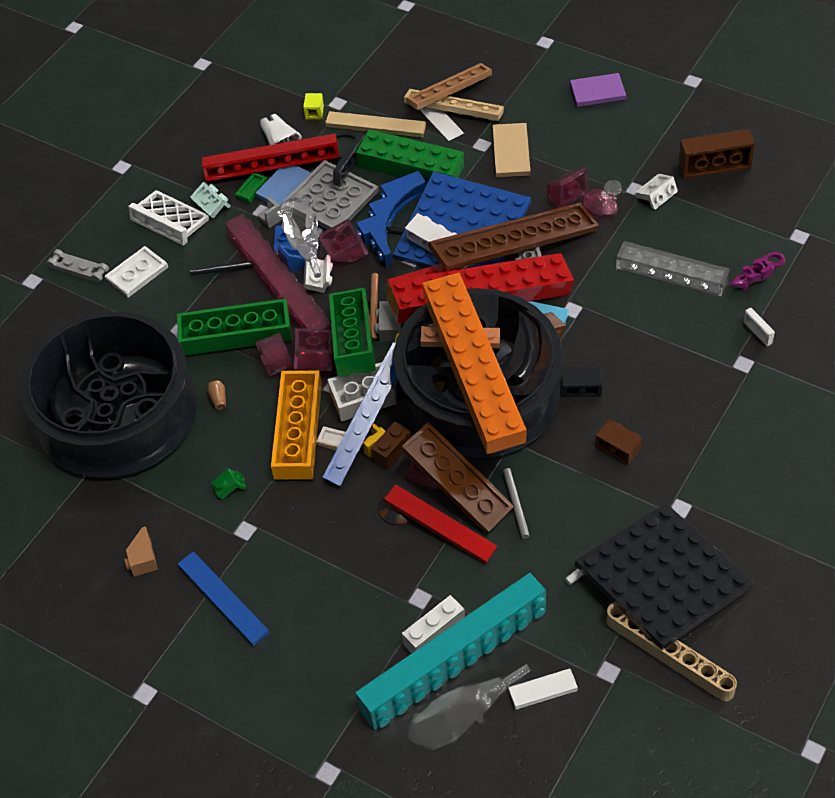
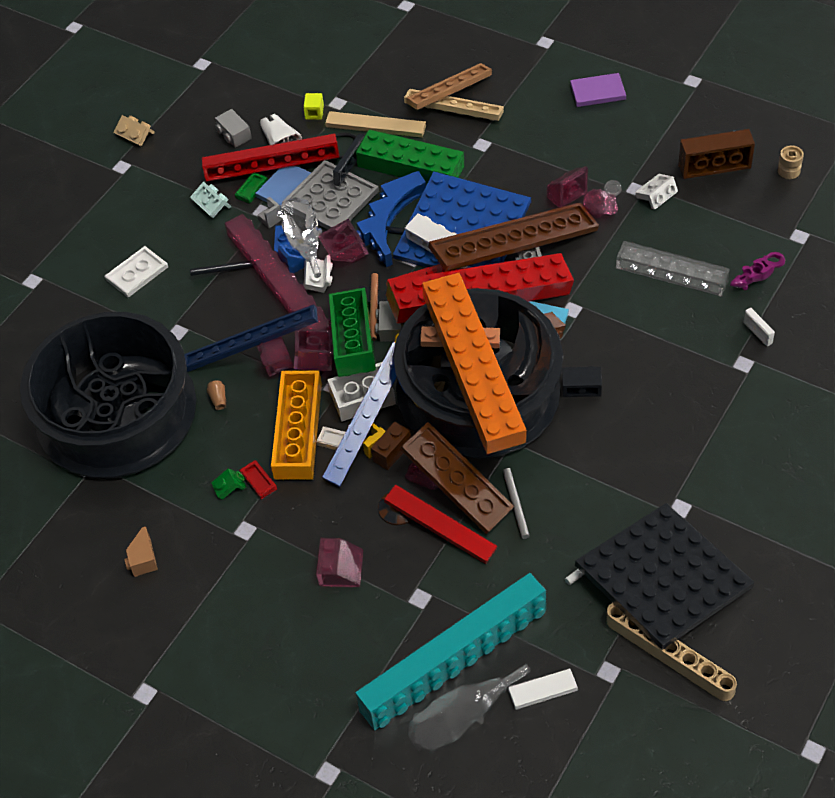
light grey plate [46,249,109,283] -> none
white fence [128,190,210,246] -> none
green brick [177,298,292,355] -> none
blue tile [178,551,270,647] -> none
white brick [402,595,465,653] -> none
white sticker [419,107,464,141] -> none
tan tile [493,123,530,177] -> none
reddish brown brick [595,420,642,465] -> none
none -> tan bracket [113,115,155,147]
none -> dark blue tile [184,304,318,372]
none -> light grey brick [215,109,252,148]
none -> red tile [239,460,277,499]
none -> clear pink slope [316,538,364,587]
none -> tan wheel [778,145,804,179]

